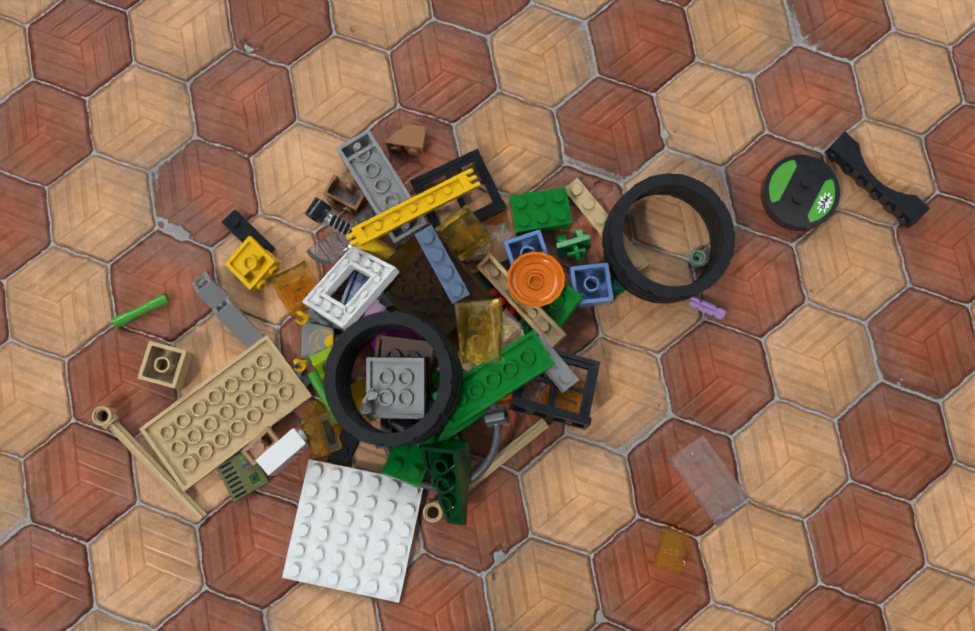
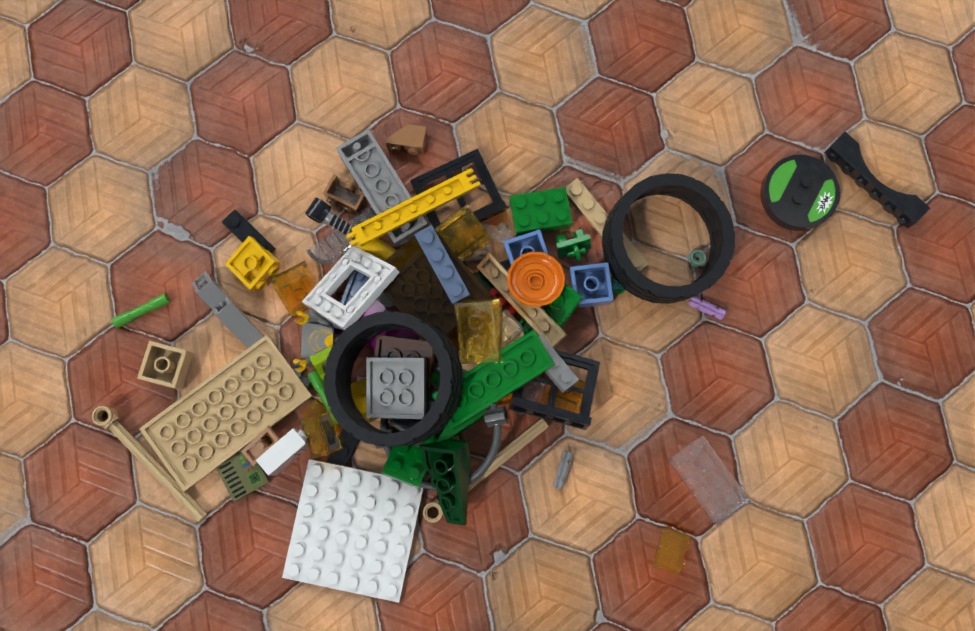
light grey piece [360,388,379,415] -> none
none -> light grey axle [553,450,573,489]

